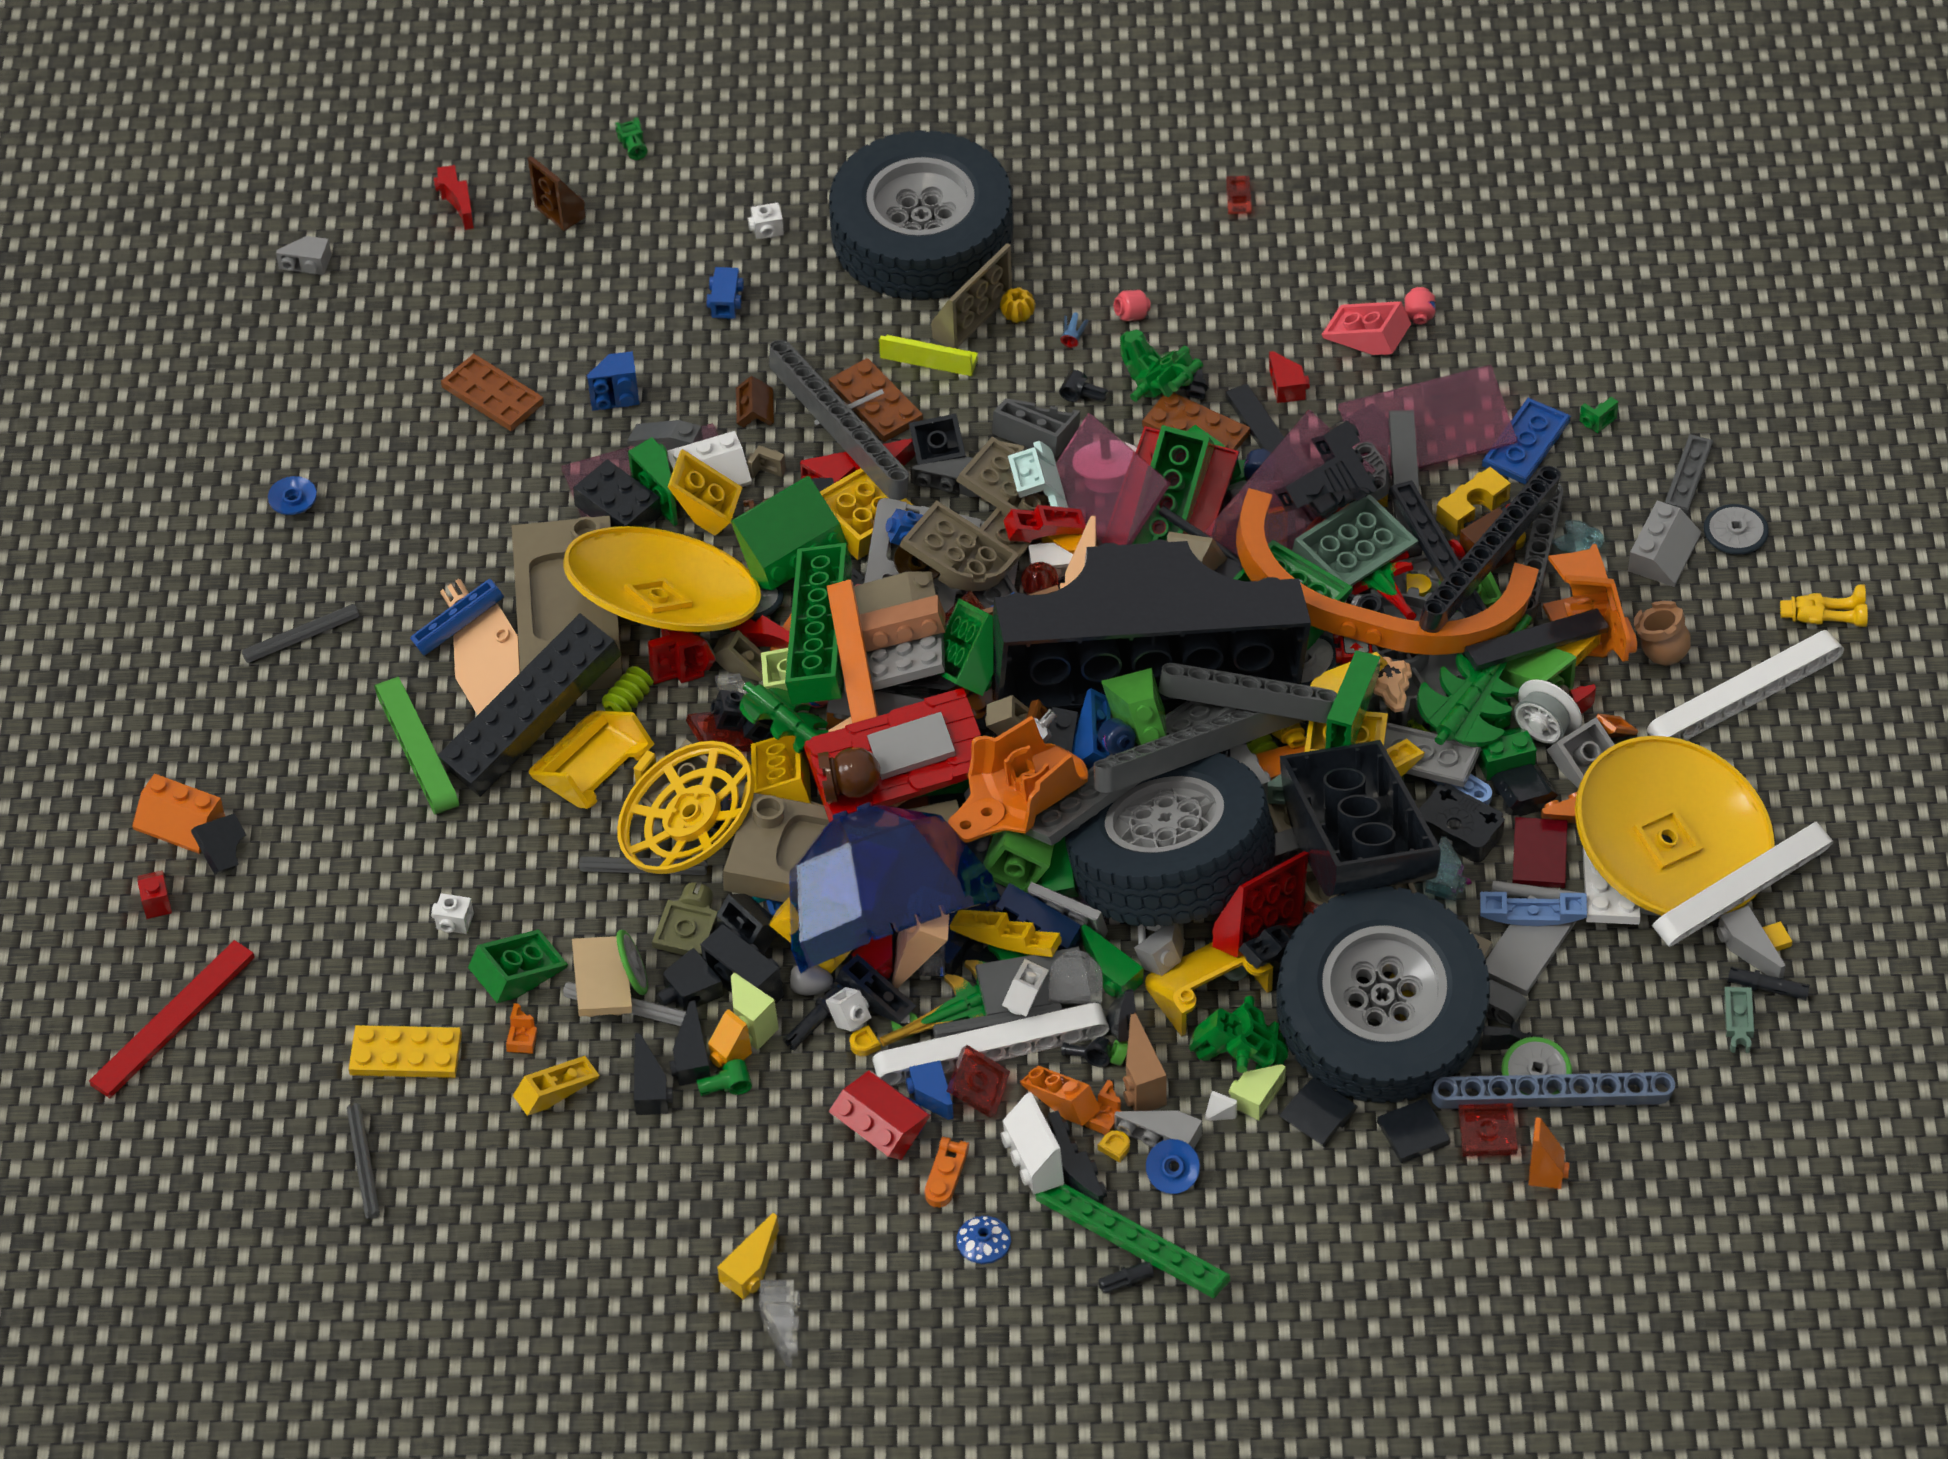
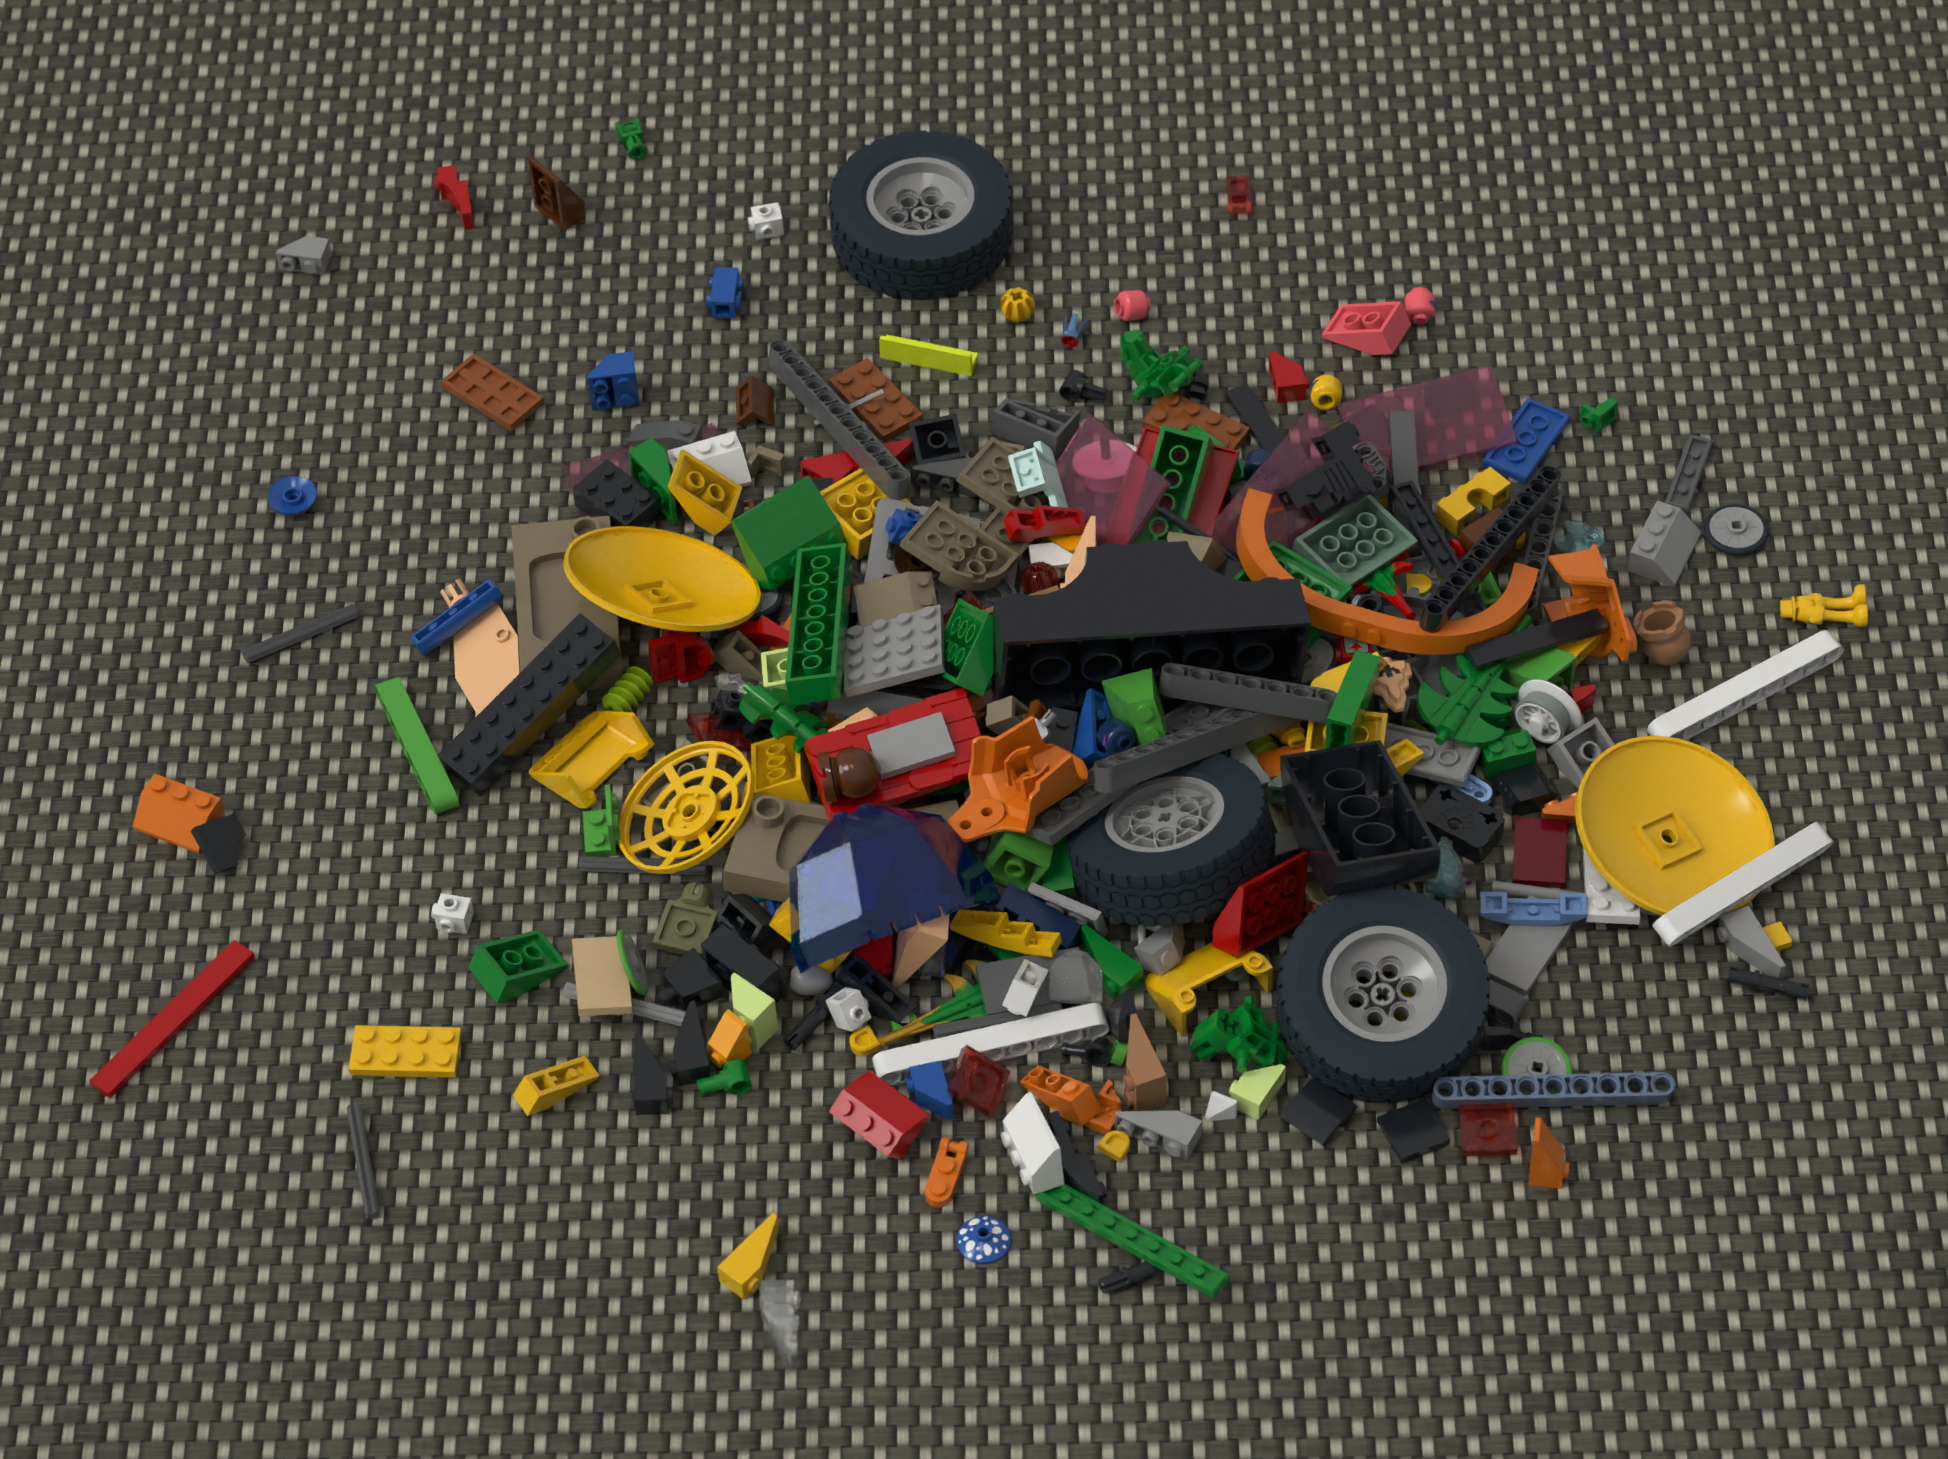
red slope [137,870,172,919] -> none
orange slope [506,1003,537,1054] -> none
yellow tile [634,750,656,783] -> none
orange tile [827,579,878,723] -> none
nougat brick [859,595,945,652] -> none
dark tan slope [931,243,1012,349] -> none
blue dish [1146,1139,1200,1194] -> none
black slope [1239,924,1295,969] -> none
orange slope [1596,714,1639,738] -> none
sand green plate [1724,987,1754,1053] -> none
none -> bright green bracket [583,784,620,857]
none -> yellow head [1310,374,1342,411]

